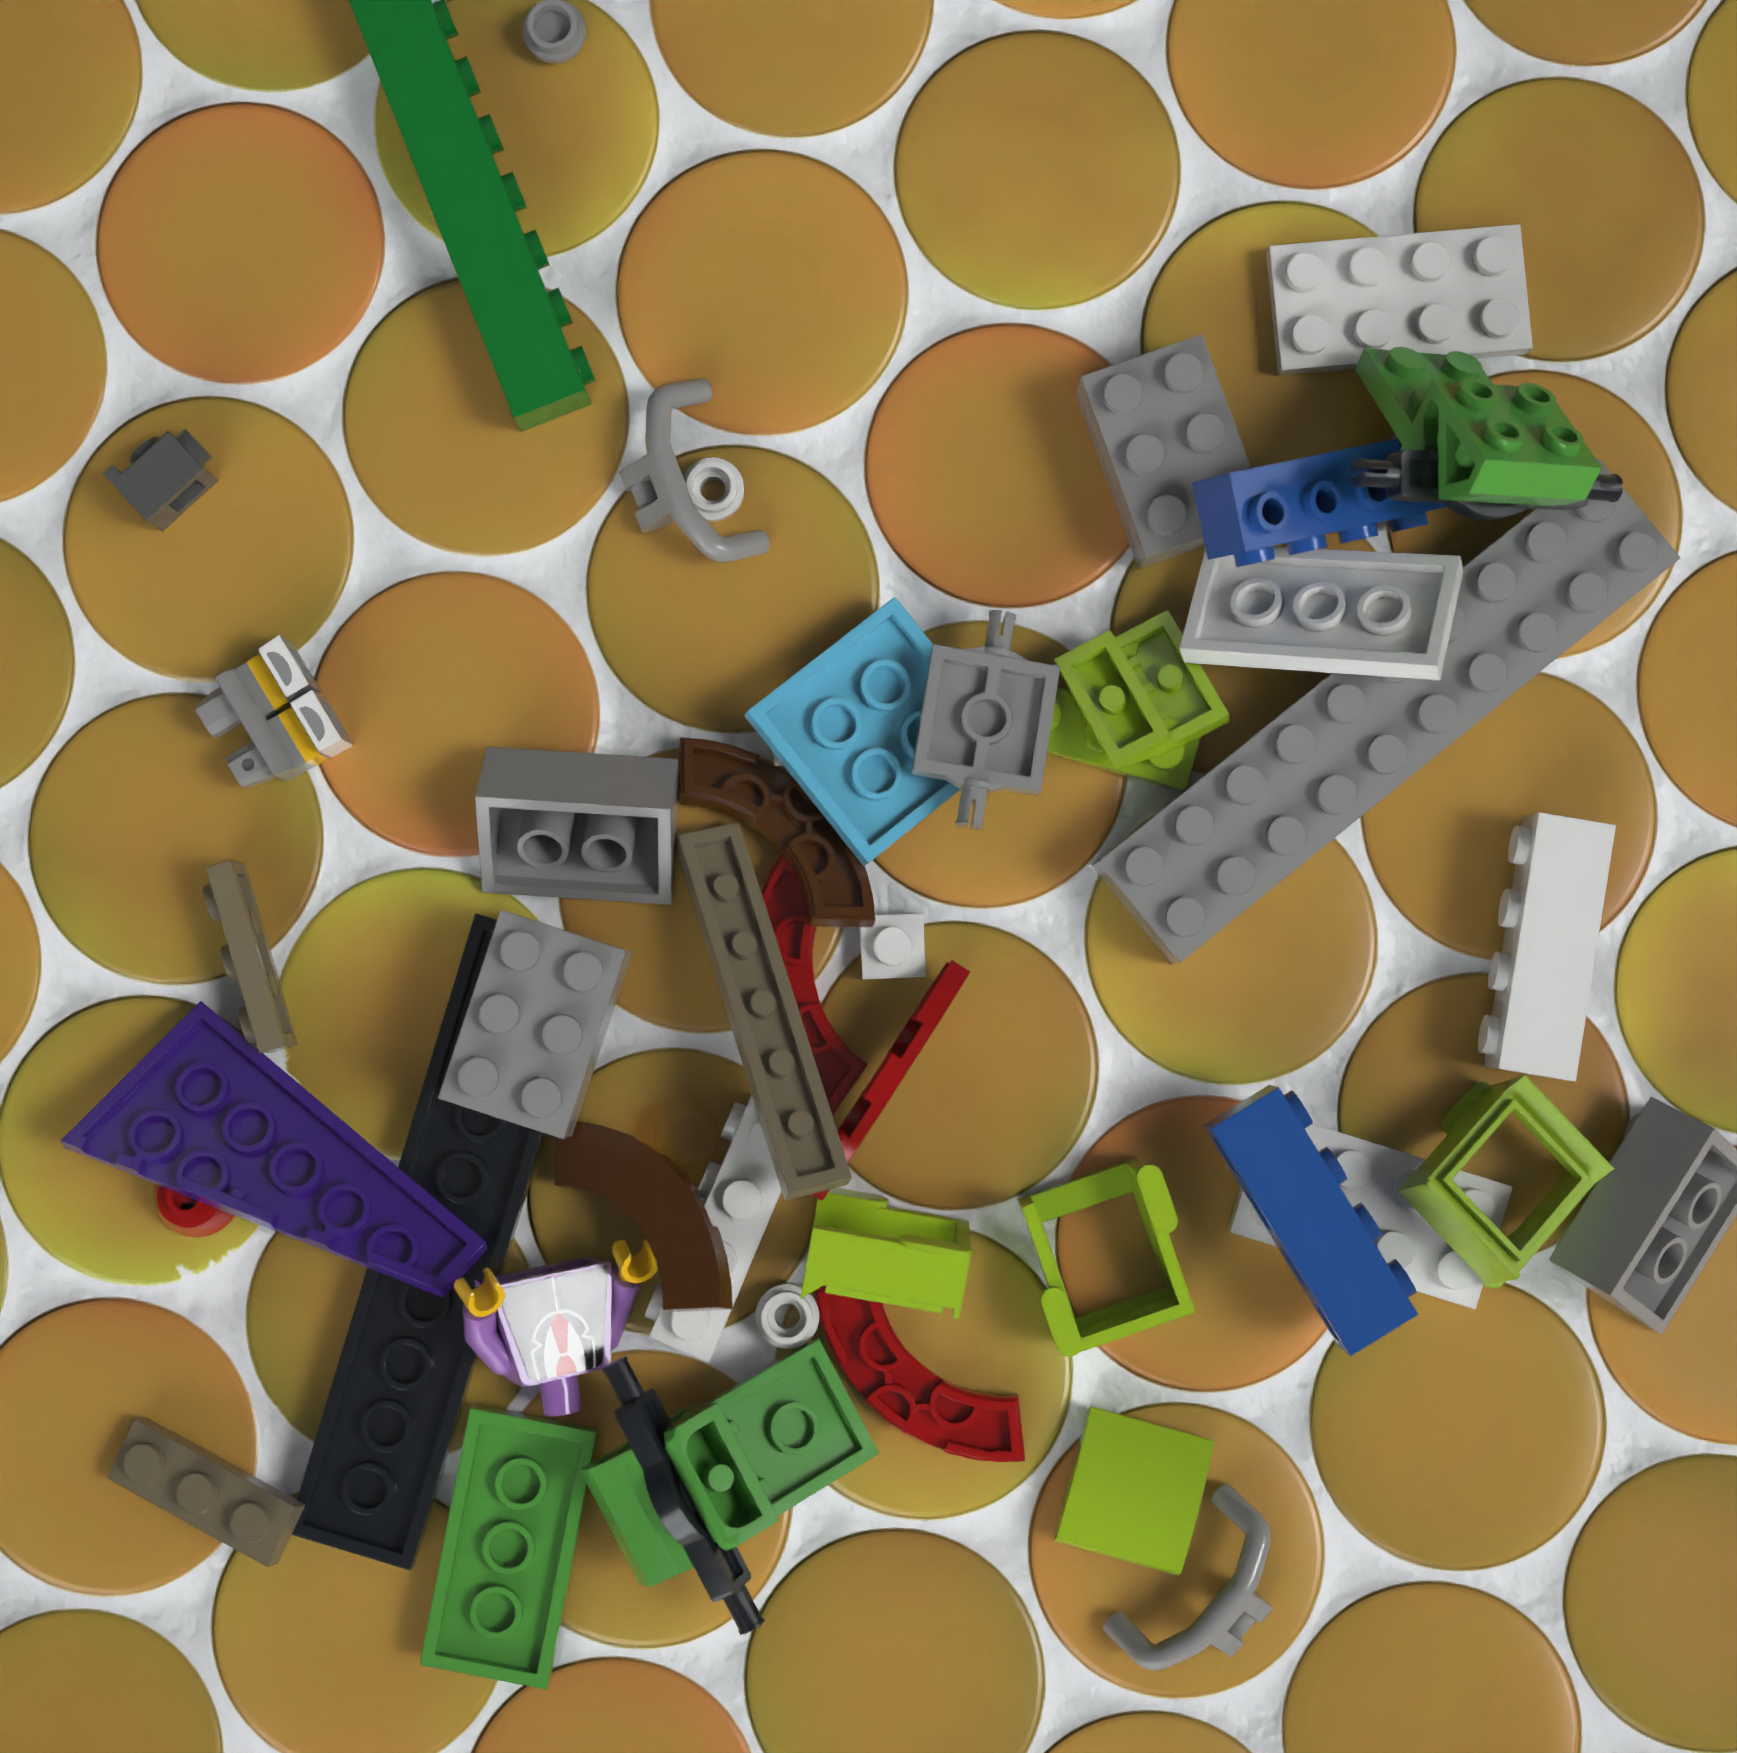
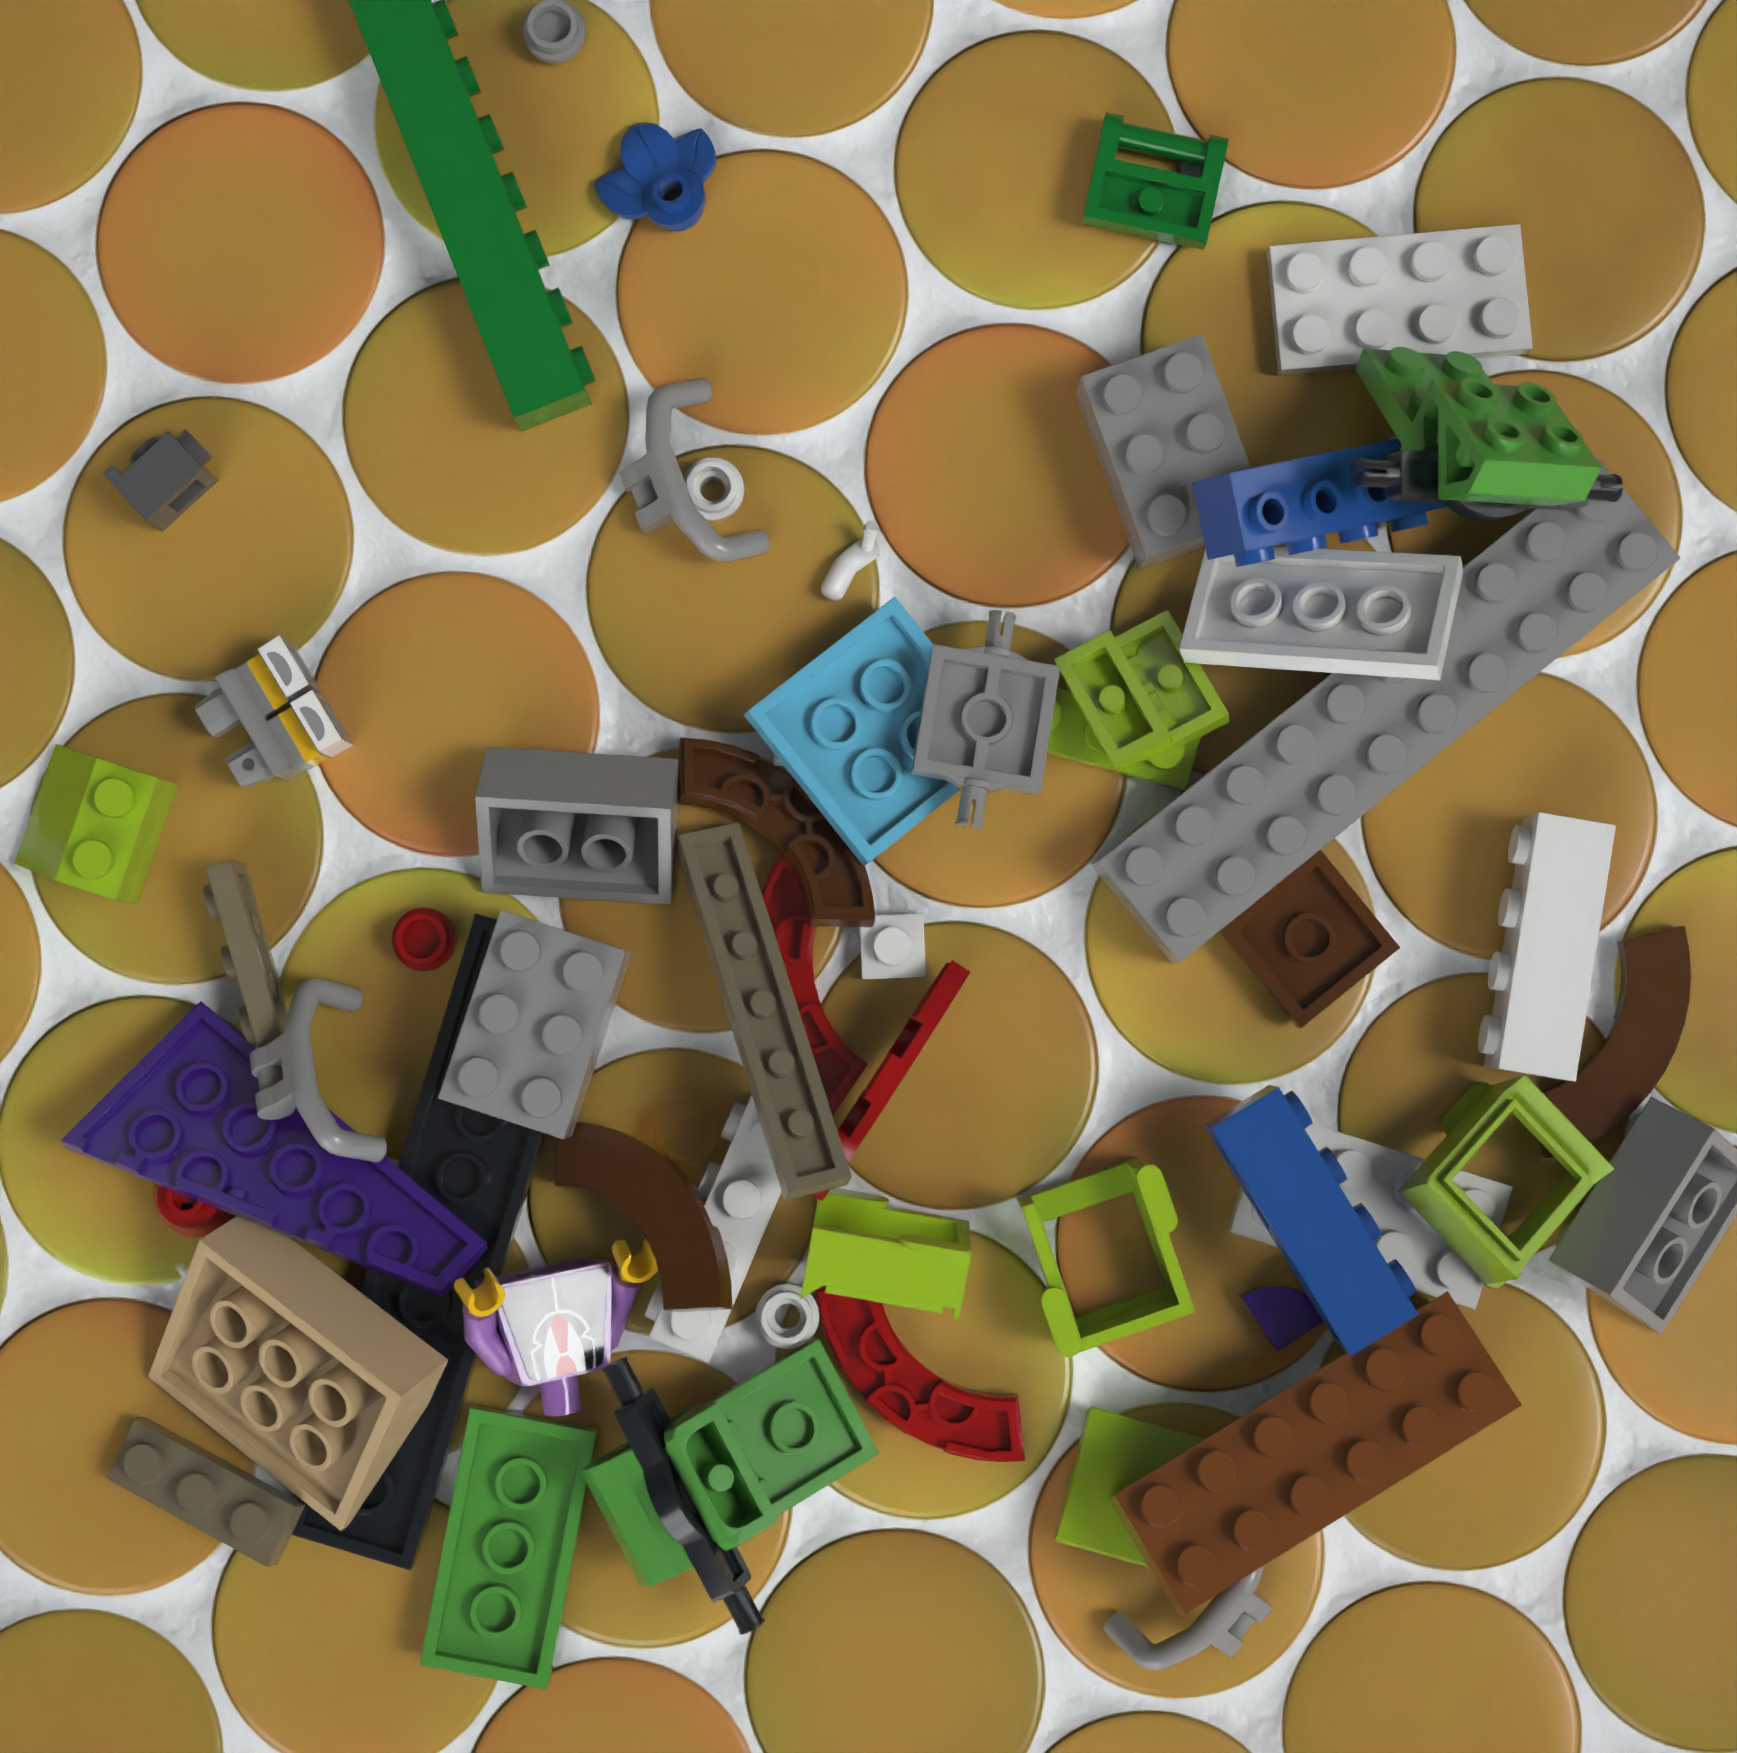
none -> lime slope [14,744,178,904]
none -> tan slope [148,1216,448,1531]
none -> light grey piece [249,978,387,1162]
none -> red plate [392,908,457,971]
none -> blue plate [594,122,716,232]
none -> white piece [821,521,880,601]
none -> green plate [1081,112,1229,250]
none -> dark orange brick [1109,1291,1522,1616]
none -> reddish brown plate [1219,849,1400,1028]
none -> dark purple tile [1239,1286,1323,1352]
none -> reddish brown tile [1539,926,1691,1159]

